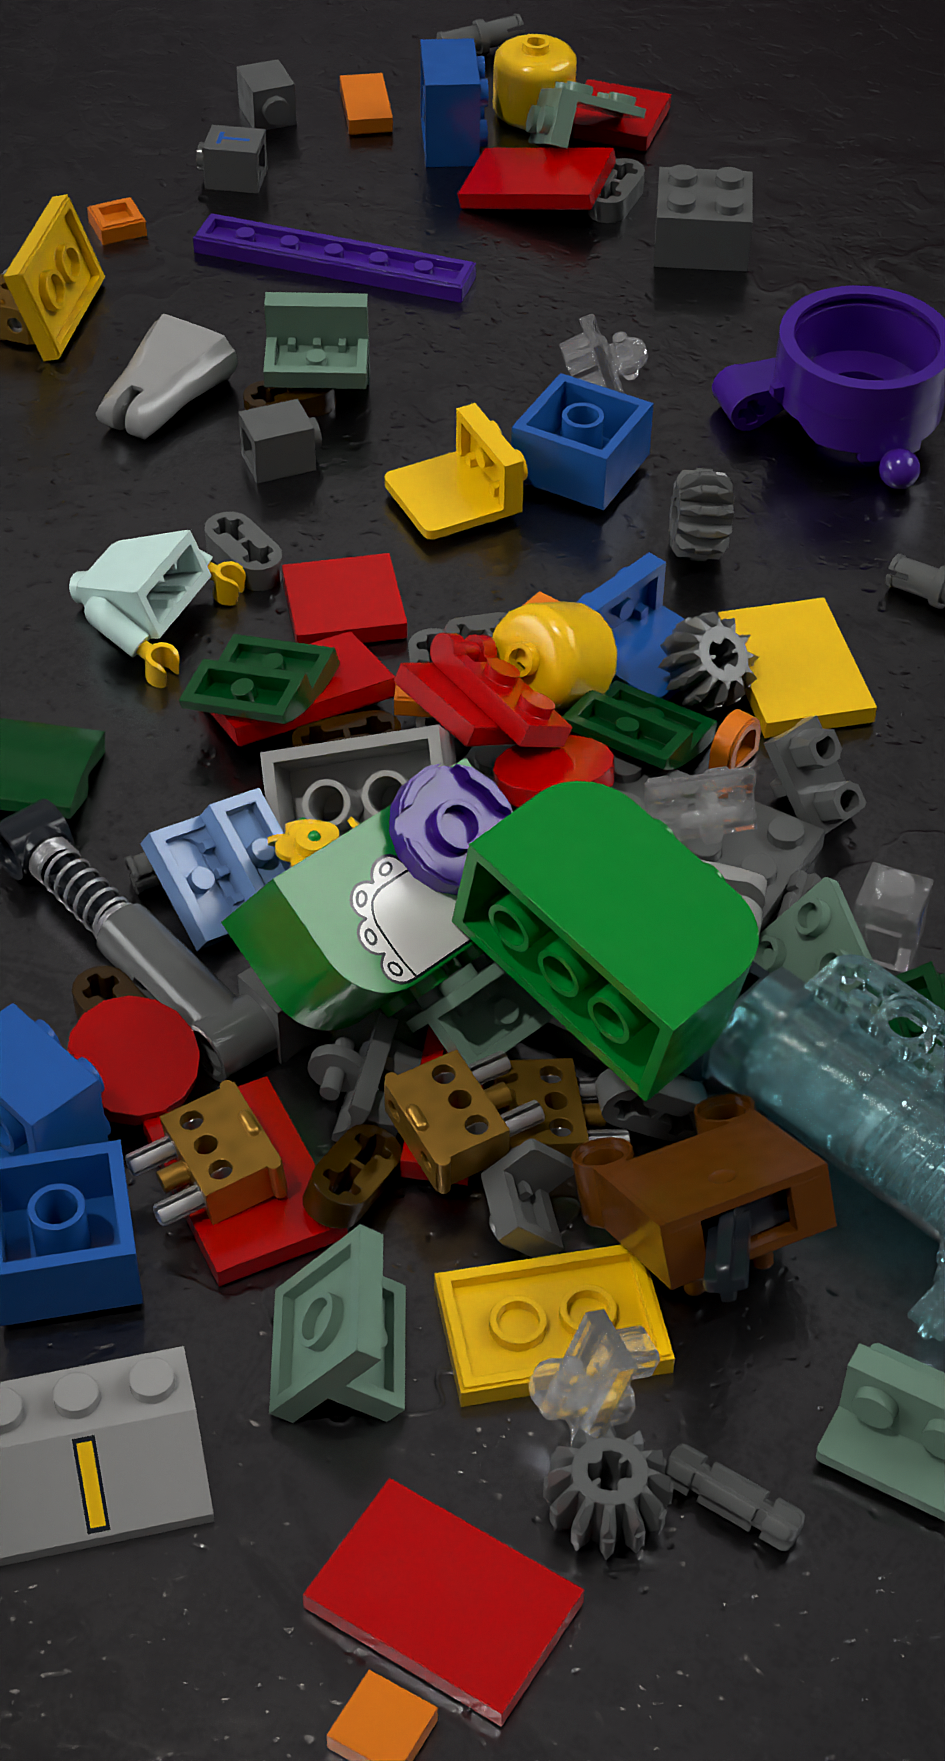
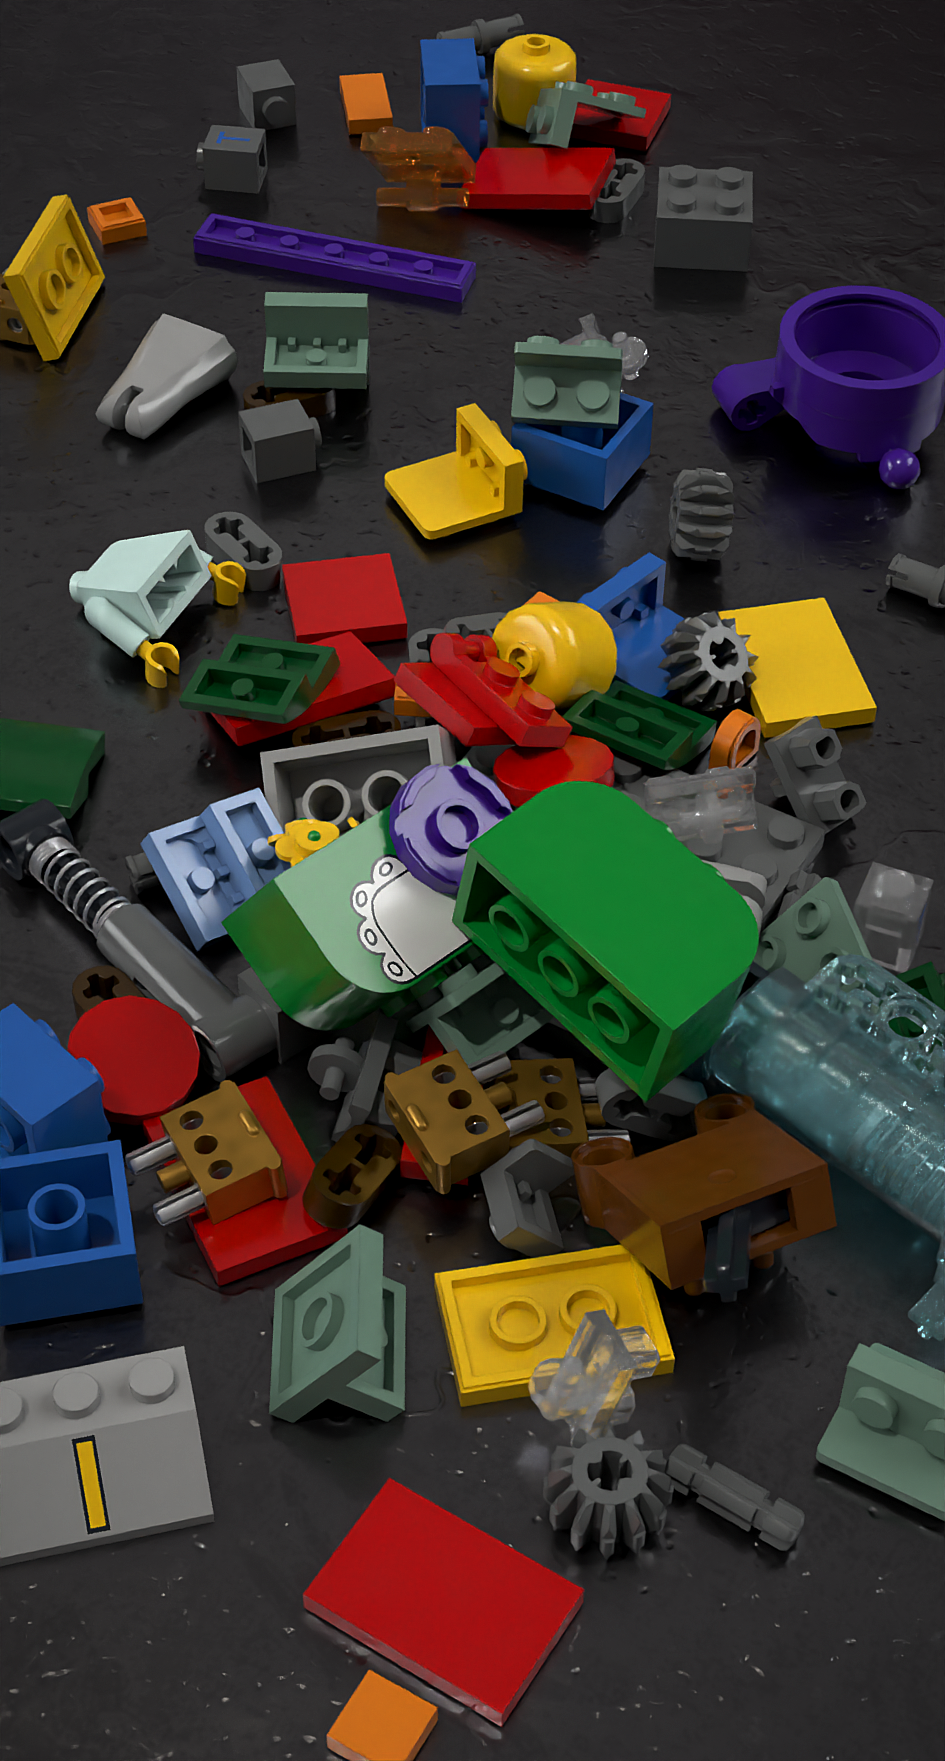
none -> clear orange plate [361,126,476,212]
none -> sand green bracket [511,336,623,430]

